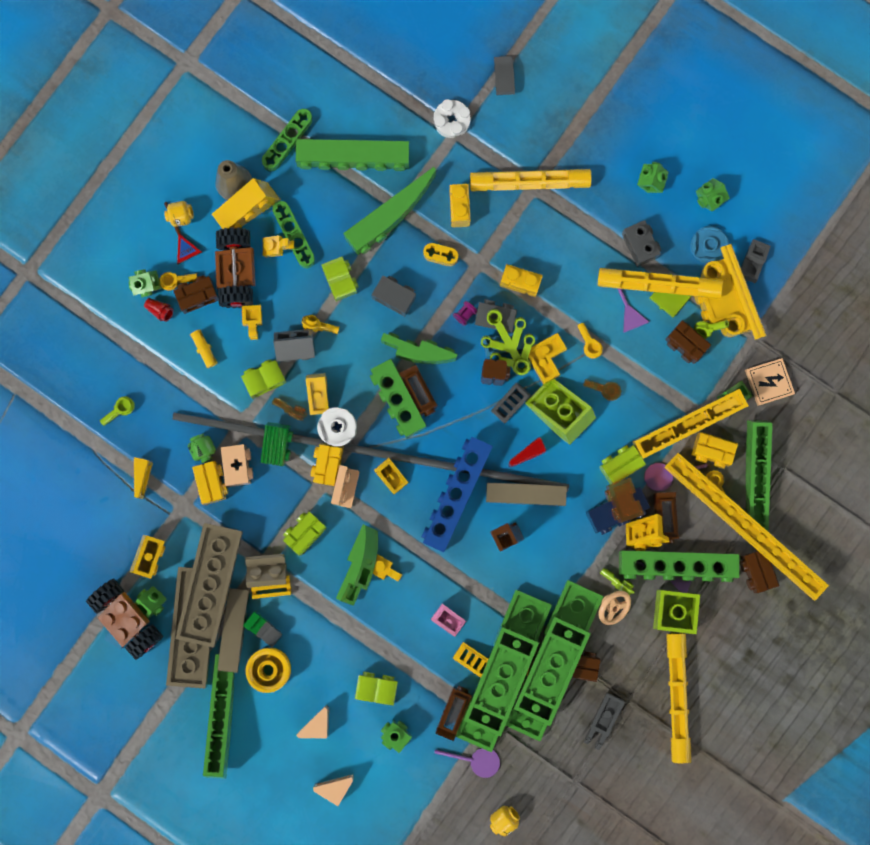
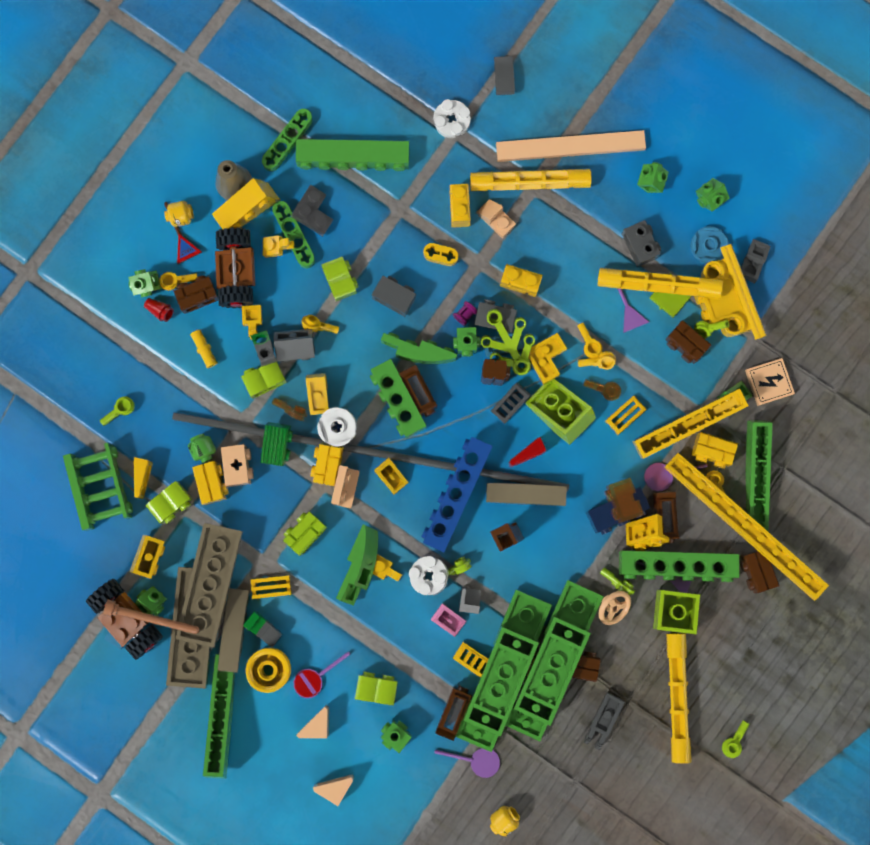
dark tan bracket [245,554,287,588] -> none
bright green slope [343,167,436,255] -> none
lime brick [599,445,646,486] -> none
none -> bright green fence [63,443,133,531]
none -> nougat piece [103,600,200,634]
none -> lime brick [145,481,192,524]
none -> dark grey leg [250,330,277,367]
none -> flat silver plate [291,185,333,237]
none -> piece [293,652,350,698]
none -> white plate [409,556,449,595]
none -> lime plate [448,557,472,576]
none -> bright green brick [453,327,480,357]
none -> light grey panel [459,588,481,614]
none -> light nougat slope [476,199,516,239]
none -> light nougat tile [496,130,646,162]
none -> yellow plate [578,351,616,370]
none -> yellow tile [605,396,647,435]
none -> lime plate [722,720,750,758]

